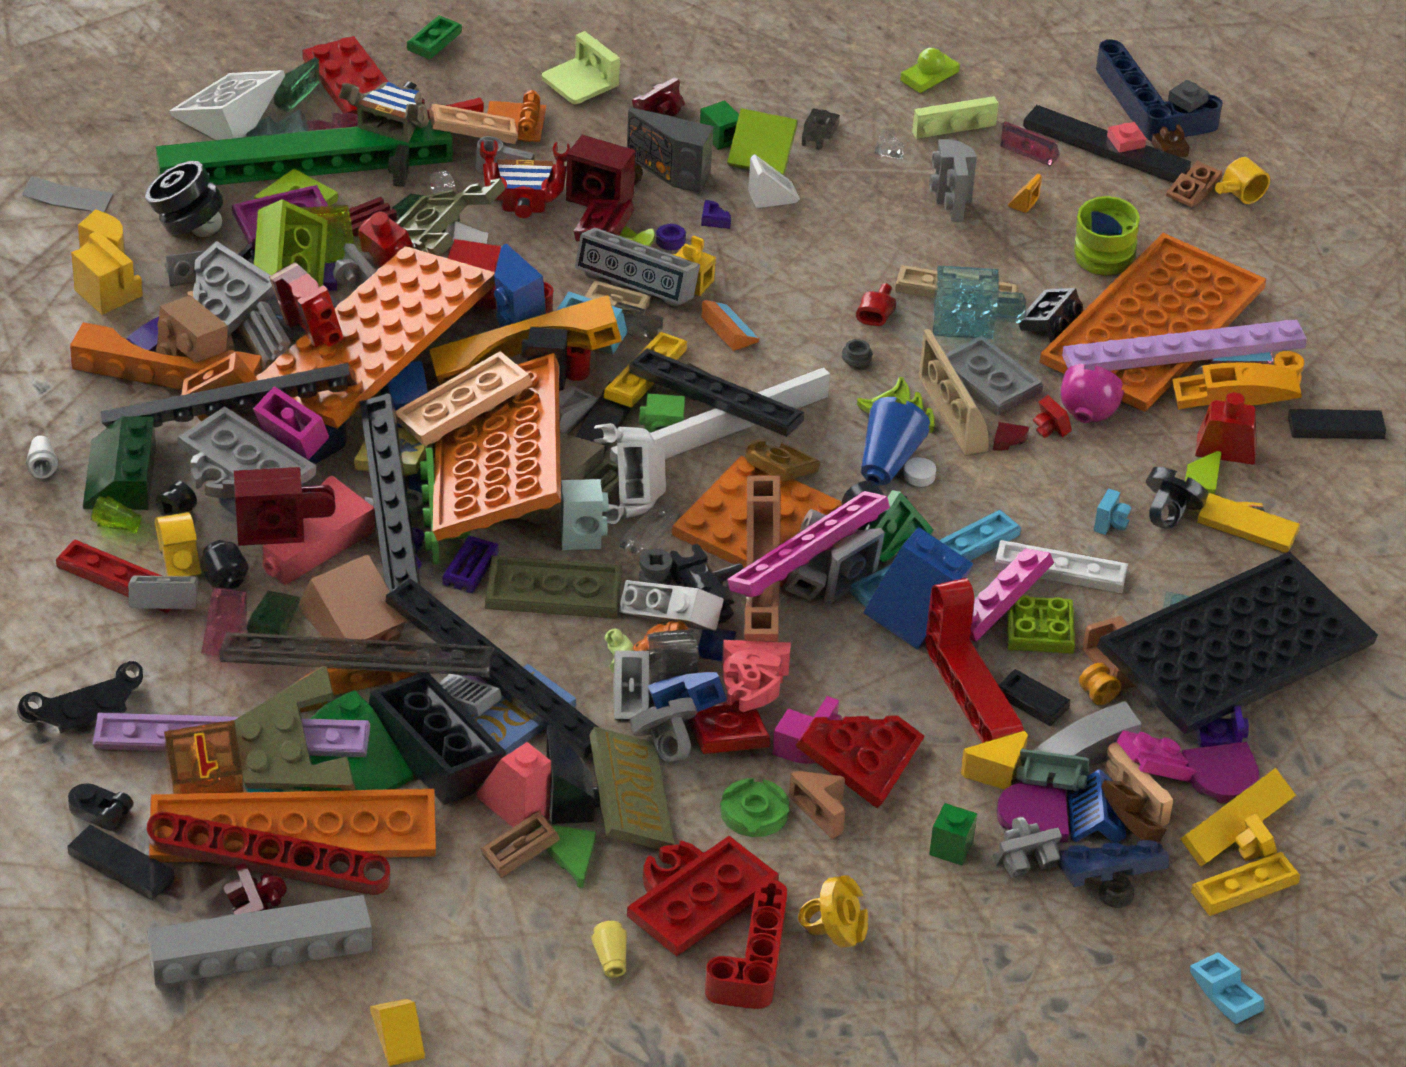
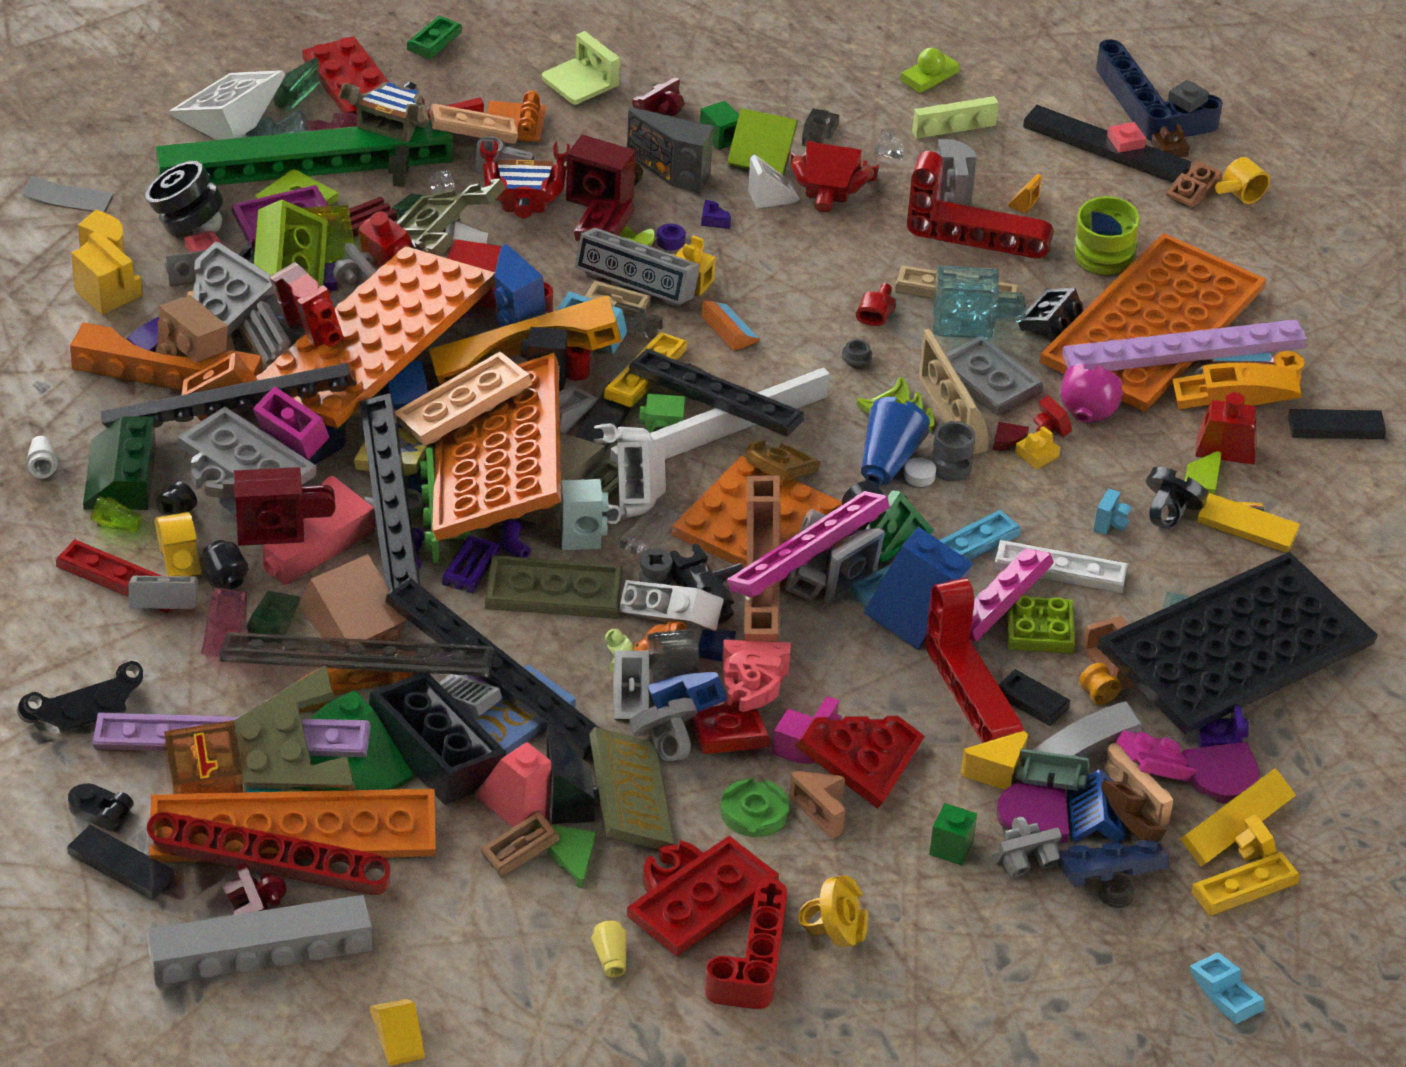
clear pink slope [1000,121,1060,166] -> none
none -> coral tile [184,230,225,252]
none -> dark purple arm [499,519,531,558]
none -> red torso [790,141,880,212]
none -> red beam [907,151,1054,259]
none -> dark grey wheel [931,421,975,481]
none -> yellow tile [1015,426,1061,469]

